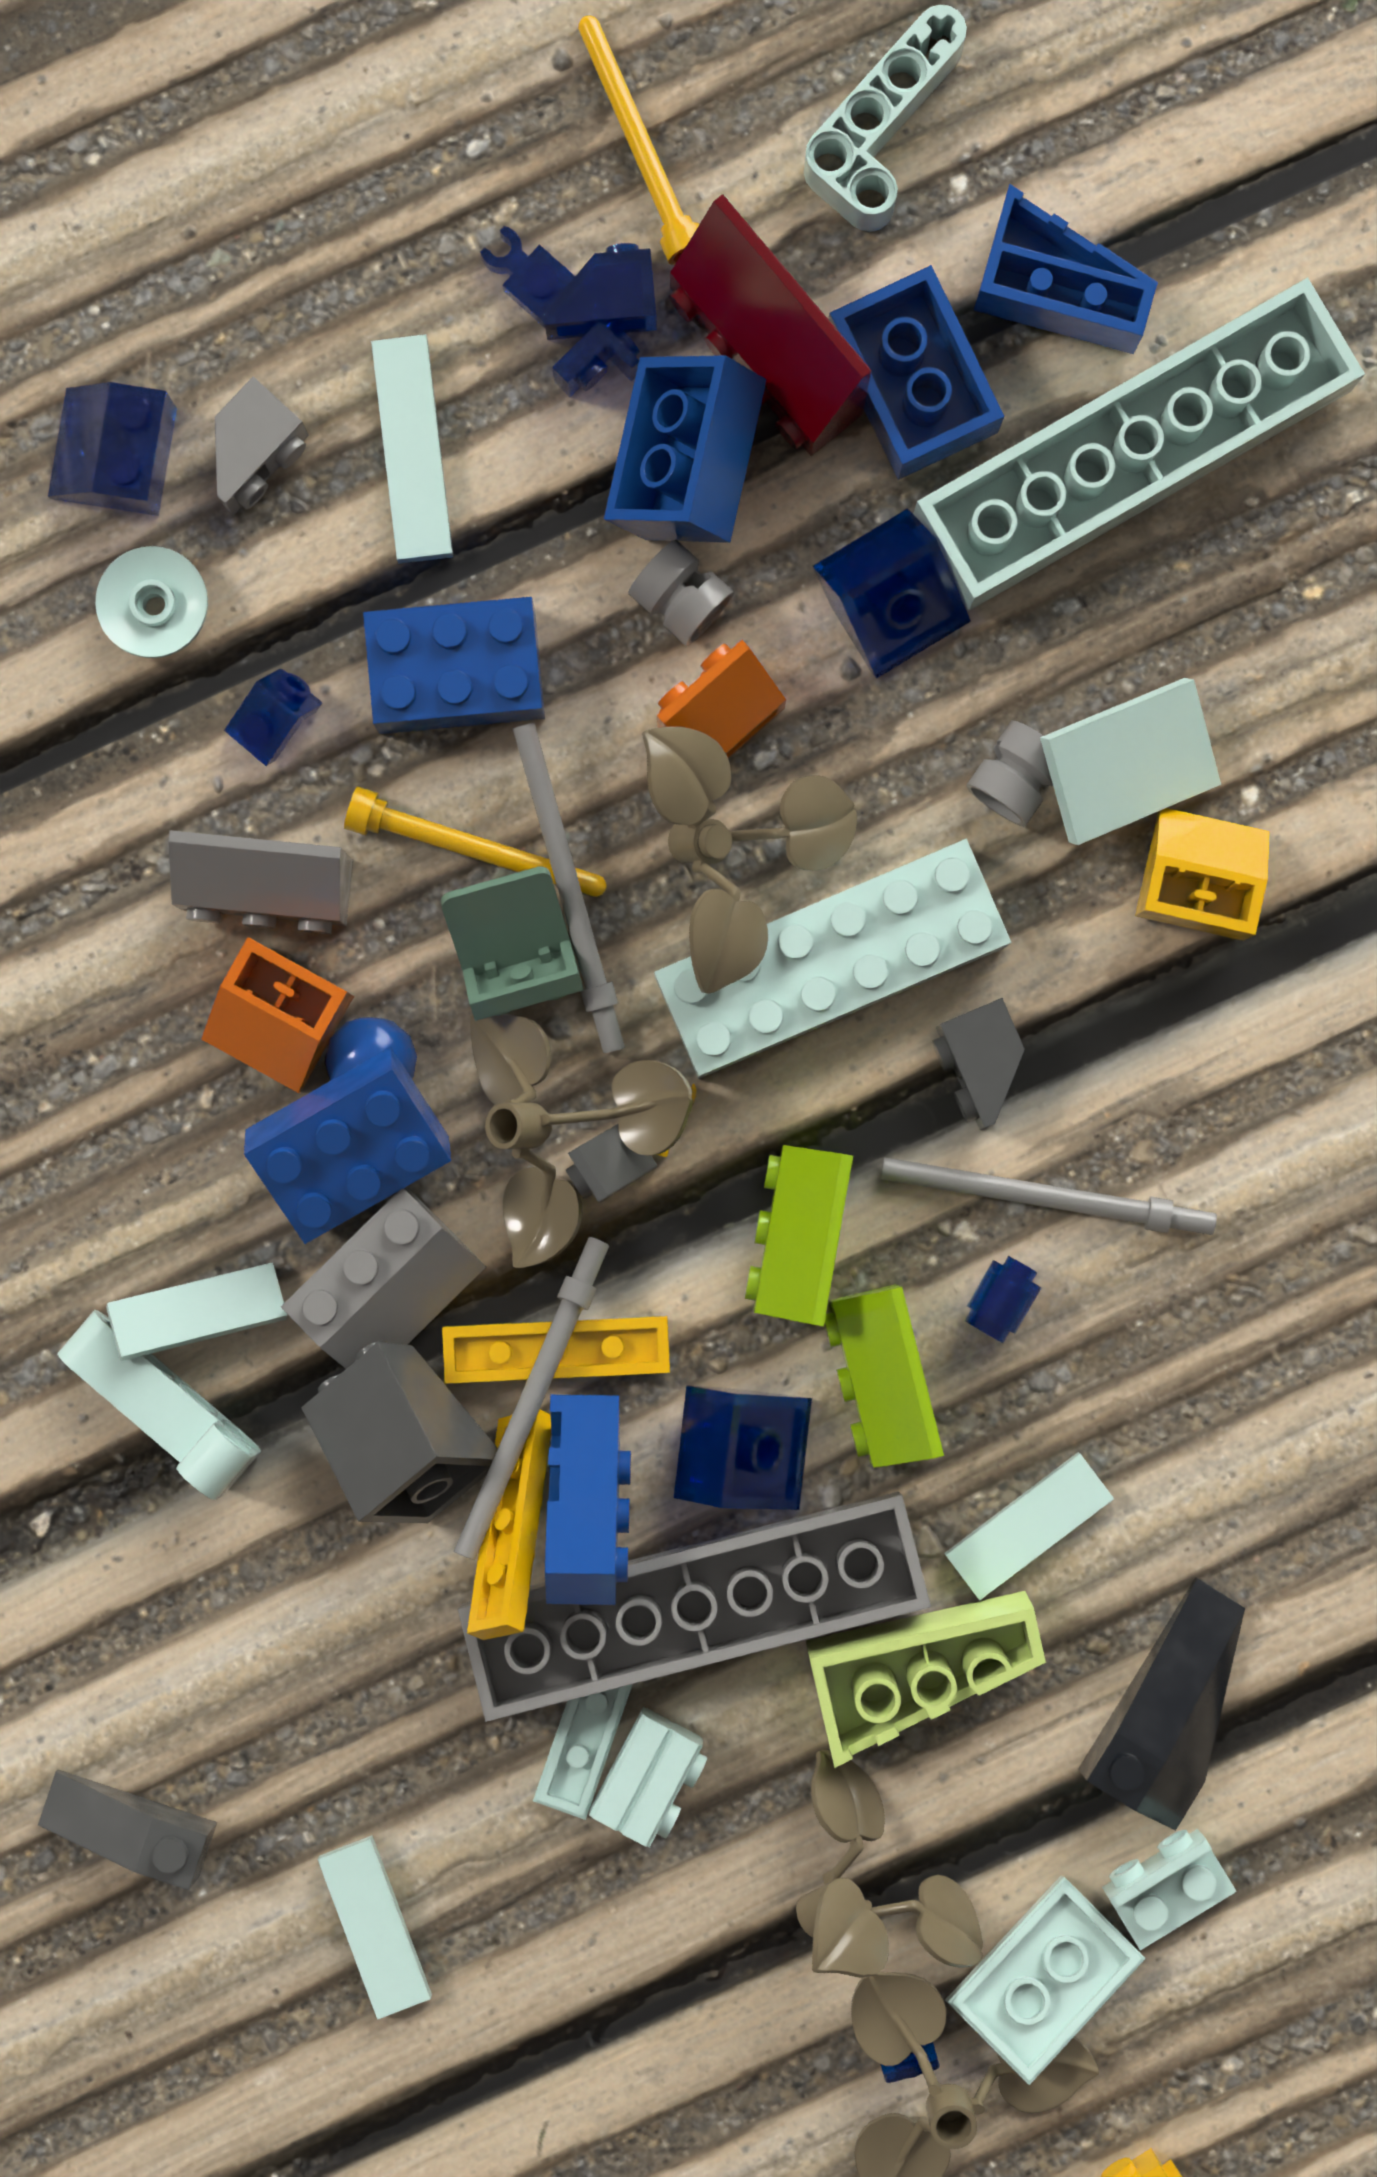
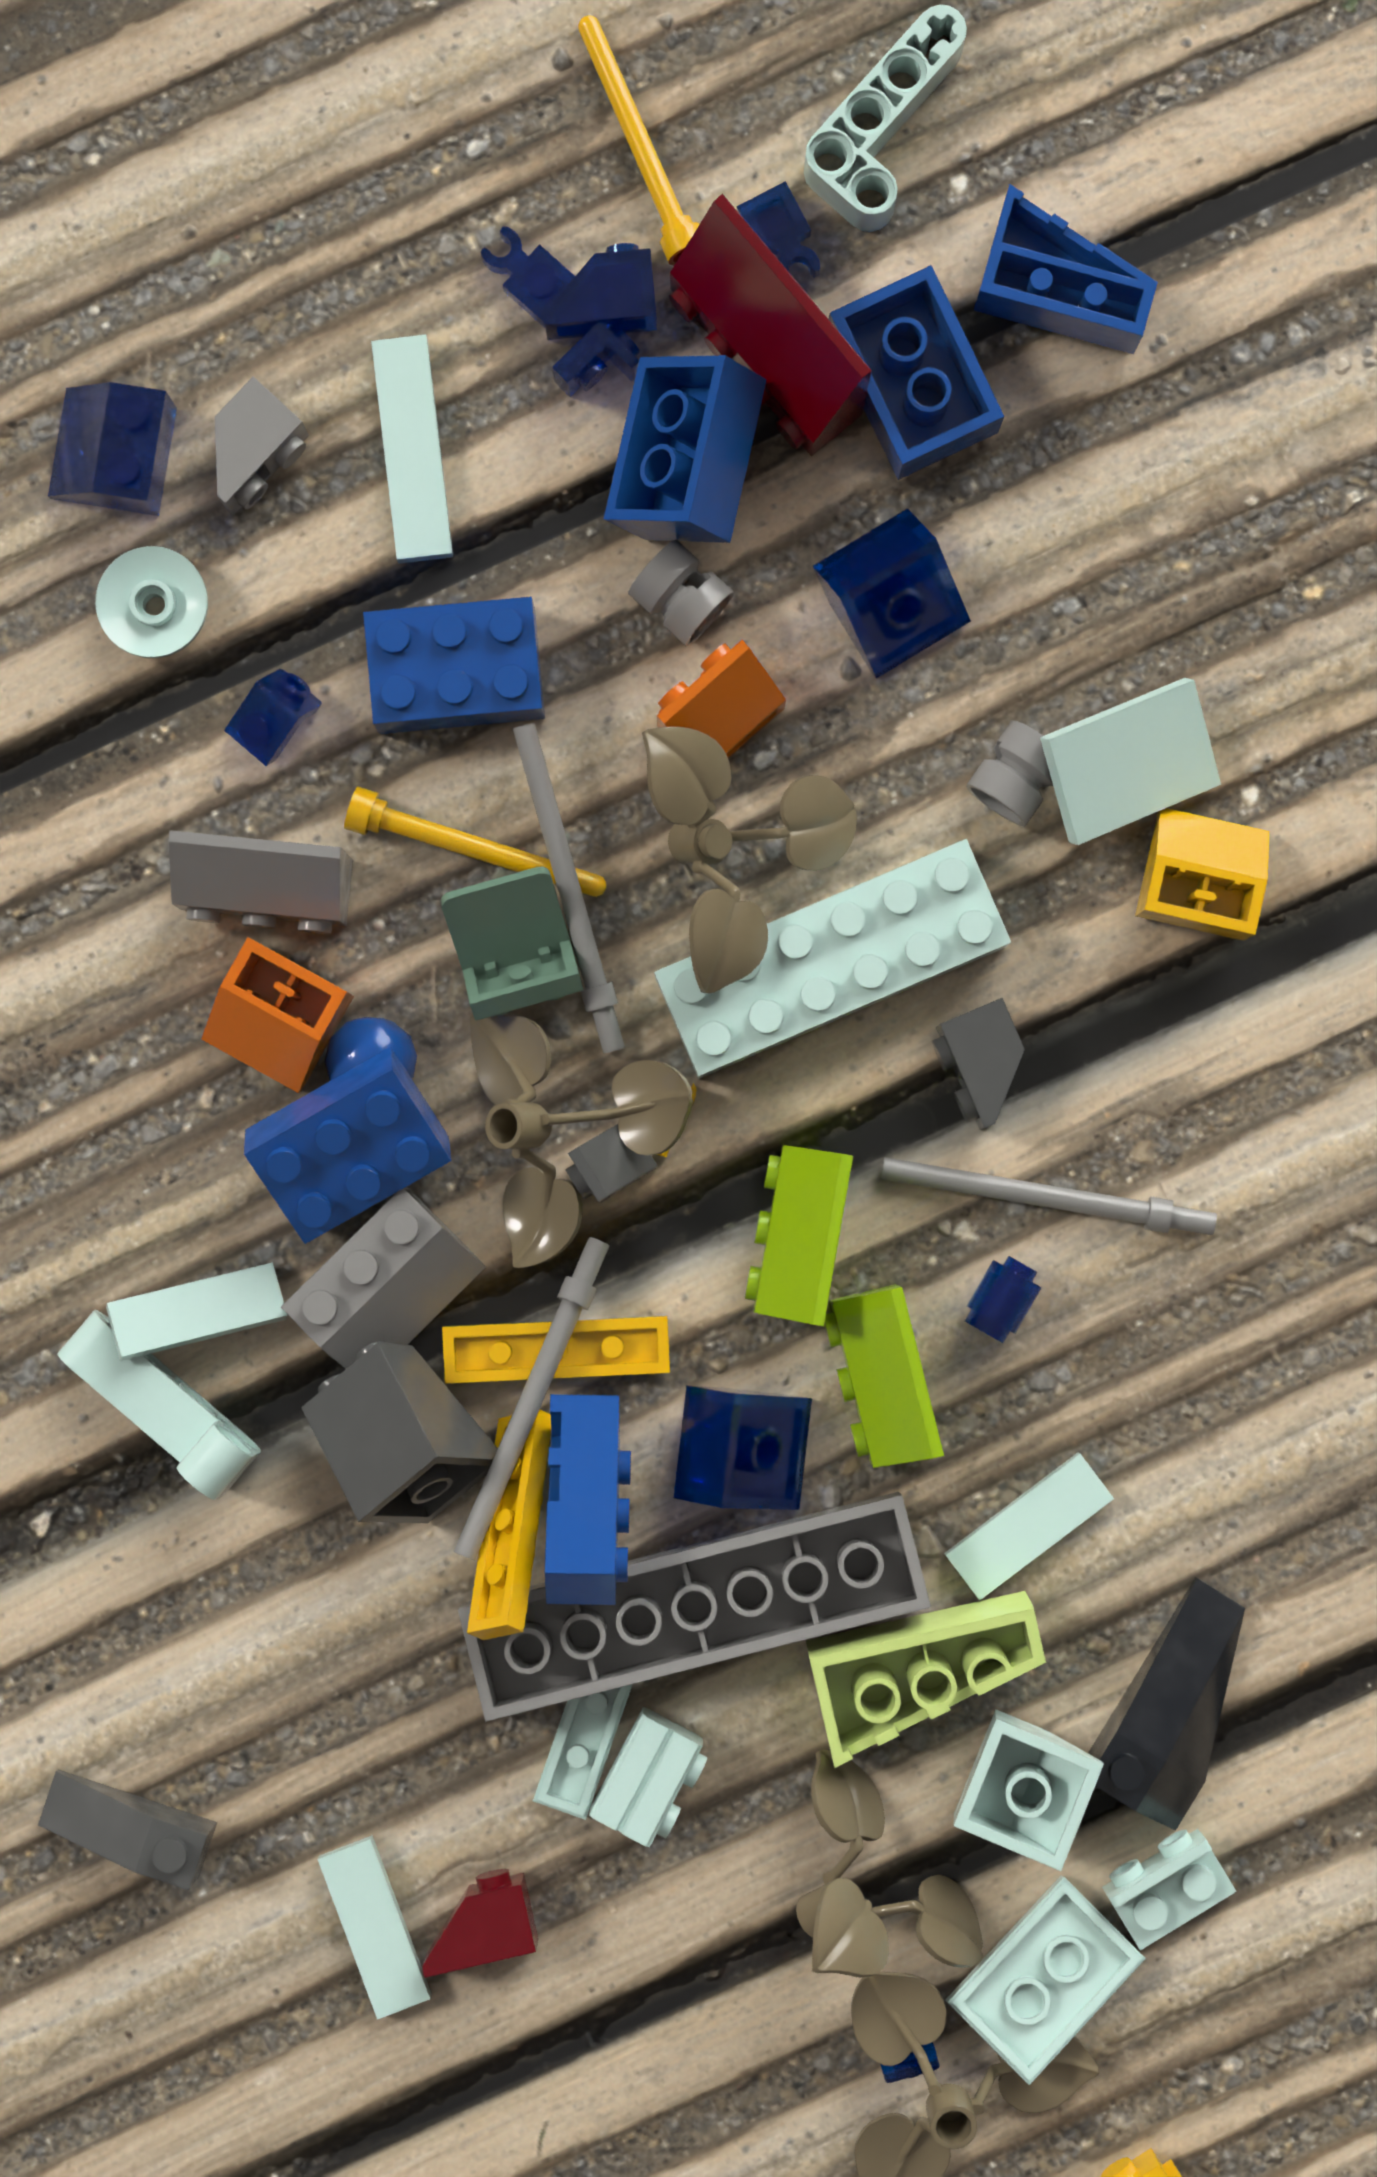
light aqua brick [913,277,1365,611] -> none
none -> dark red slope [422,1869,539,1978]
none -> clear blue plate [736,181,820,278]
none -> light aqua slope [954,1709,1104,1871]

